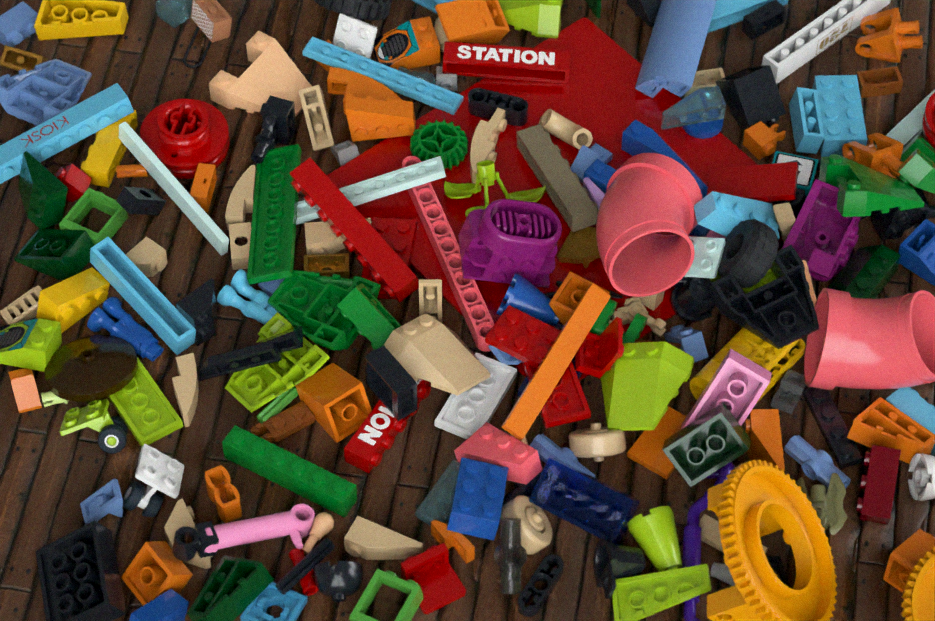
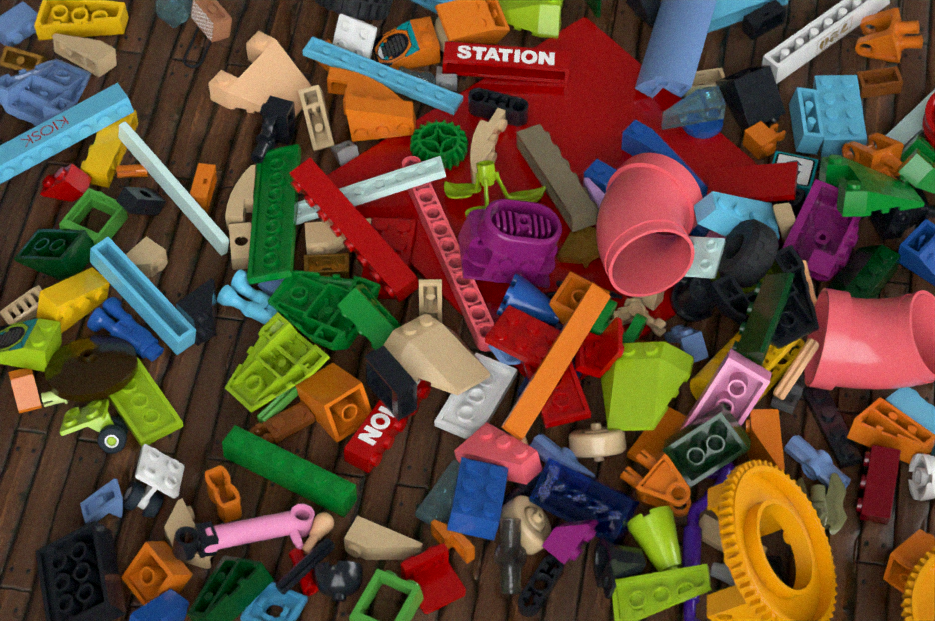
dark green slope [18,151,68,230] -> none
red wheel [140,99,230,179] -> none
tan slope [172,353,199,428] -> none
black wedge [198,325,303,381] -> none
tan cylinder [539,109,592,149] -> none
medium blue slope [570,143,613,183] -> none
none -> tan slope [52,34,117,77]
none -> magenta slope [542,520,599,564]
none -> orange piece [620,448,692,517]
none -> dark green slope [732,272,795,367]
none -> light nougat axle [773,338,819,400]

